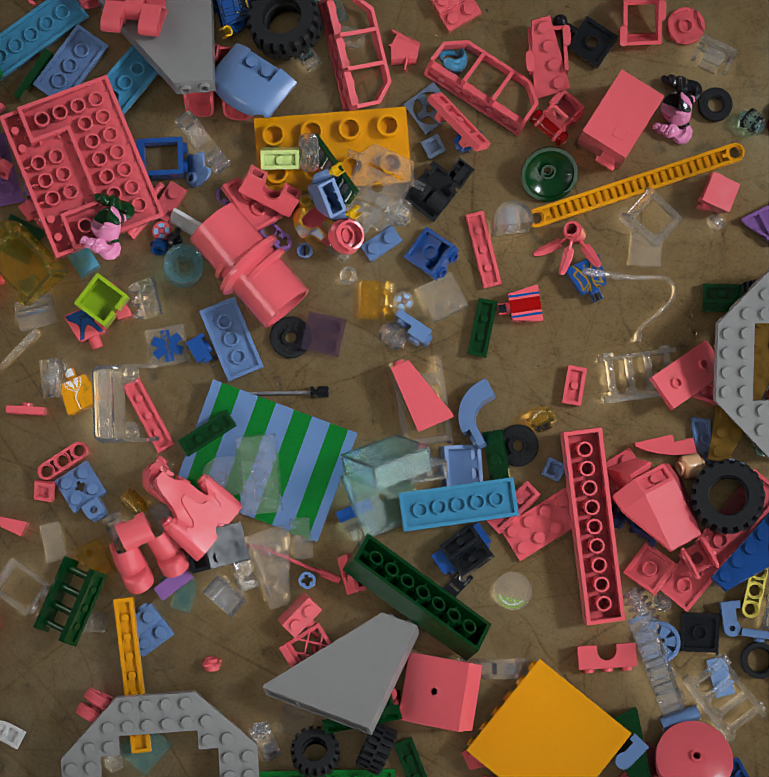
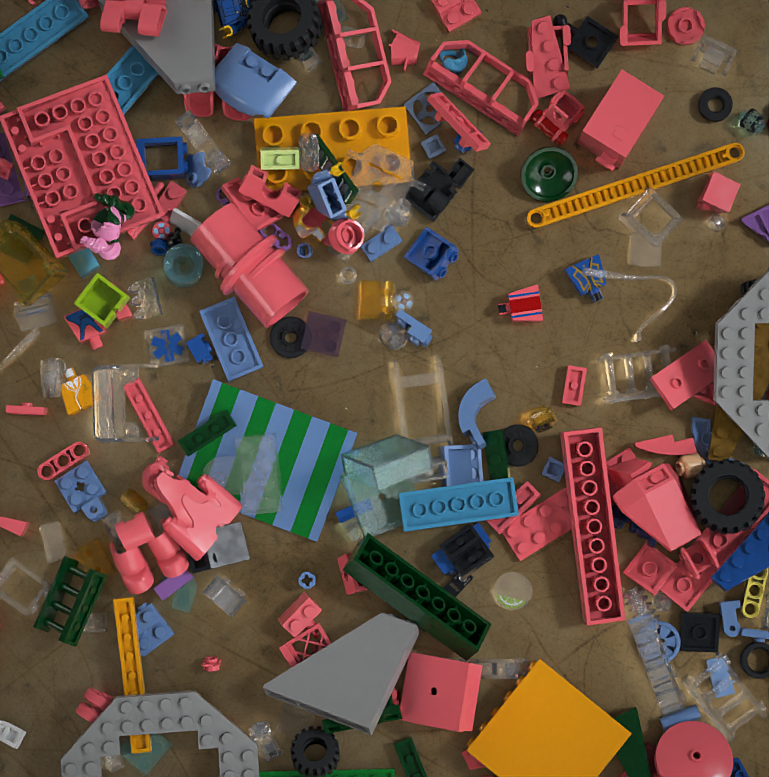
dark green tile [14,49,54,102] -> none
coral plate [18,197,43,230] -> none
medium blue plate [33,24,109,96] -> none
coral plate [34,479,55,502] -> none
clear panel [232,558,259,591] -> none
clear wedge [244,525,290,610] -> none
piece [249,386,329,398] -> none
coral piece [251,542,342,584] -> none
clear slope [289,517,314,560] -> none
black tyre [356,723,398,775] -> none
coral slope [391,359,454,432] -> none
clear plate [417,272,468,323] -> none
coral tile [465,211,502,289] -> none
dark green plate [468,298,498,358] -> none
clear brick [491,200,534,237] -> none
coral plant [533,221,601,275] -> none
coral arch [576,642,637,673] -> none
medium blue leg [615,734,649,770] -> none
hair [652,74,702,144] -> none
dark green plate [702,284,741,312] -> none

